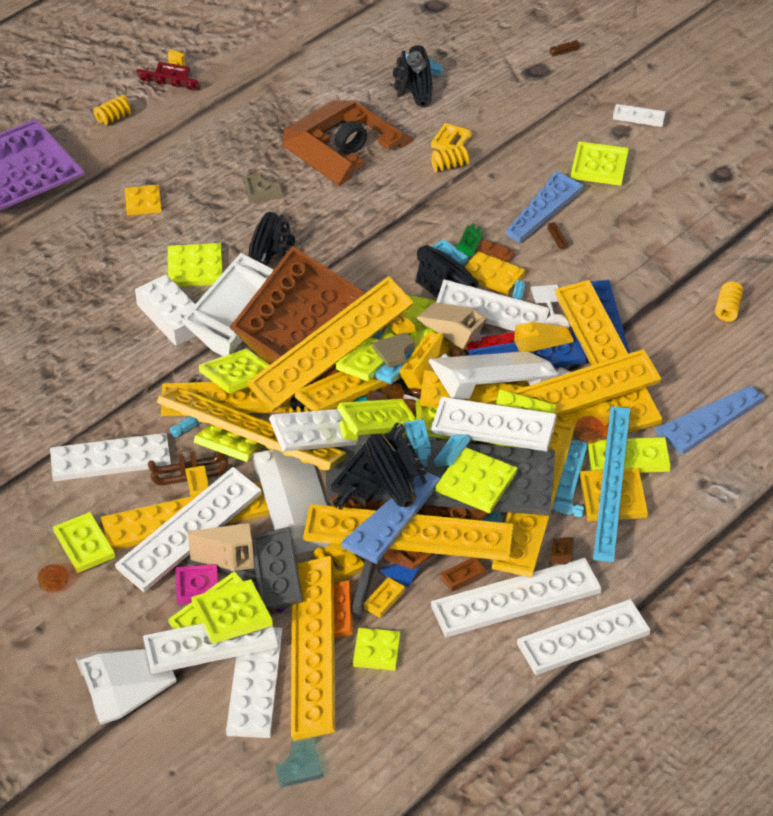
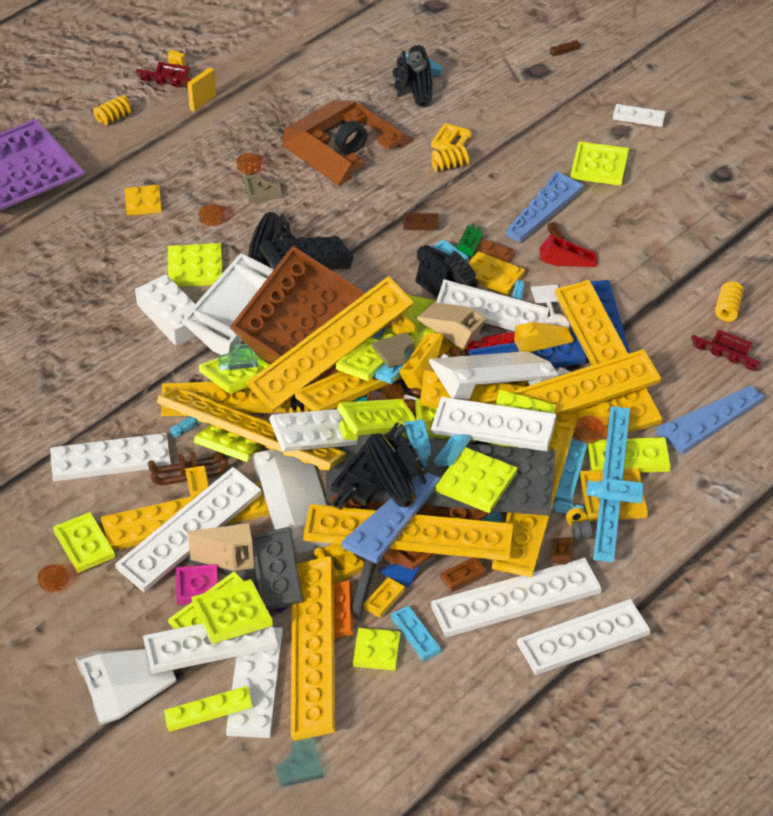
none -> neon yellow plate [164,686,253,732]
none -> yellow tile [187,67,216,111]
none -> clear orange plate [198,204,224,226]
none -> clear light blue tile [218,344,258,370]
none -> clear orange plate [236,153,261,174]
none -> black hinge [259,236,354,270]
none -> medium azure tile [391,605,441,662]
none -> reddish brown plate [403,213,438,230]
none -> black tyre [444,251,476,285]
none -> red slope [539,234,597,267]
none -> yellow tile [566,508,587,527]
none -> dark grey wheel [572,519,592,541]
none -> medium azure hinge [586,478,644,503]
none -> dark red bracket [691,329,762,371]

